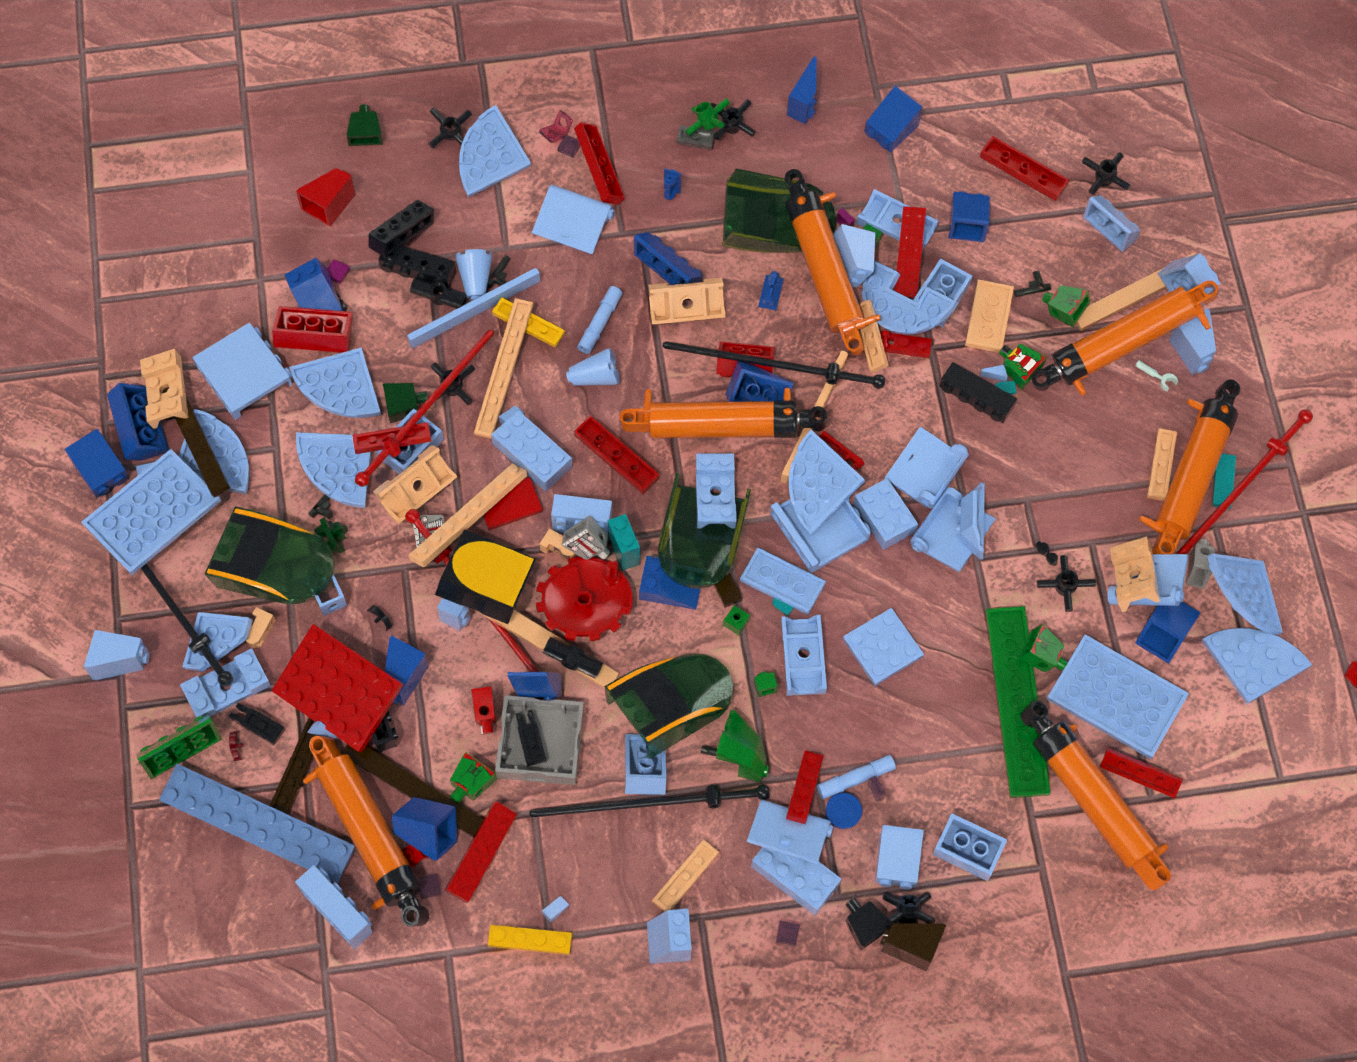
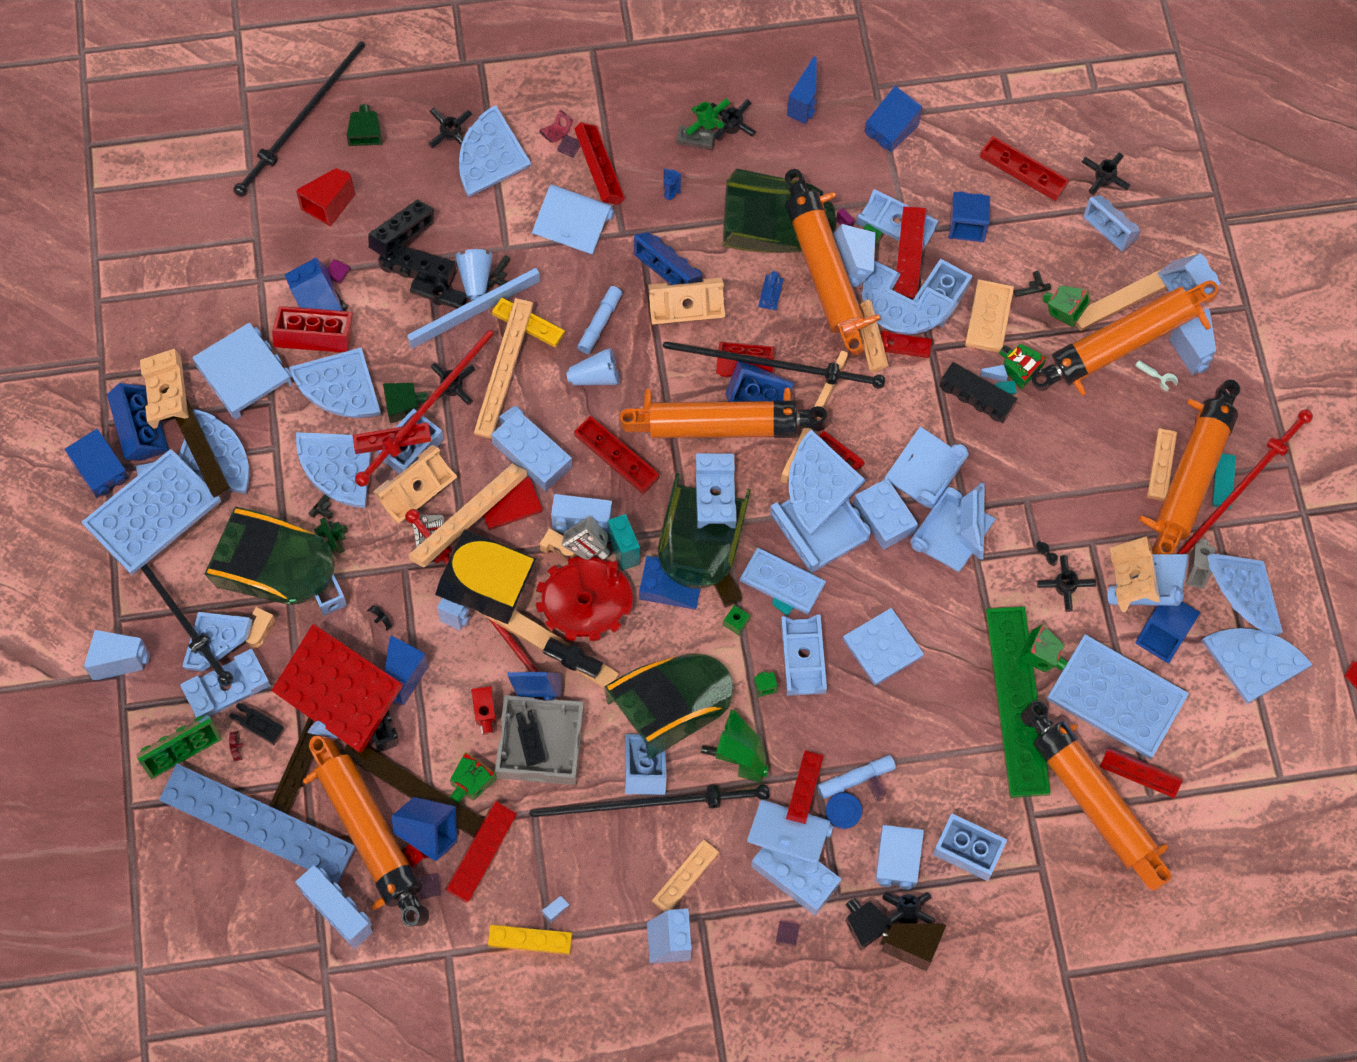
none -> black bar [233,41,365,197]

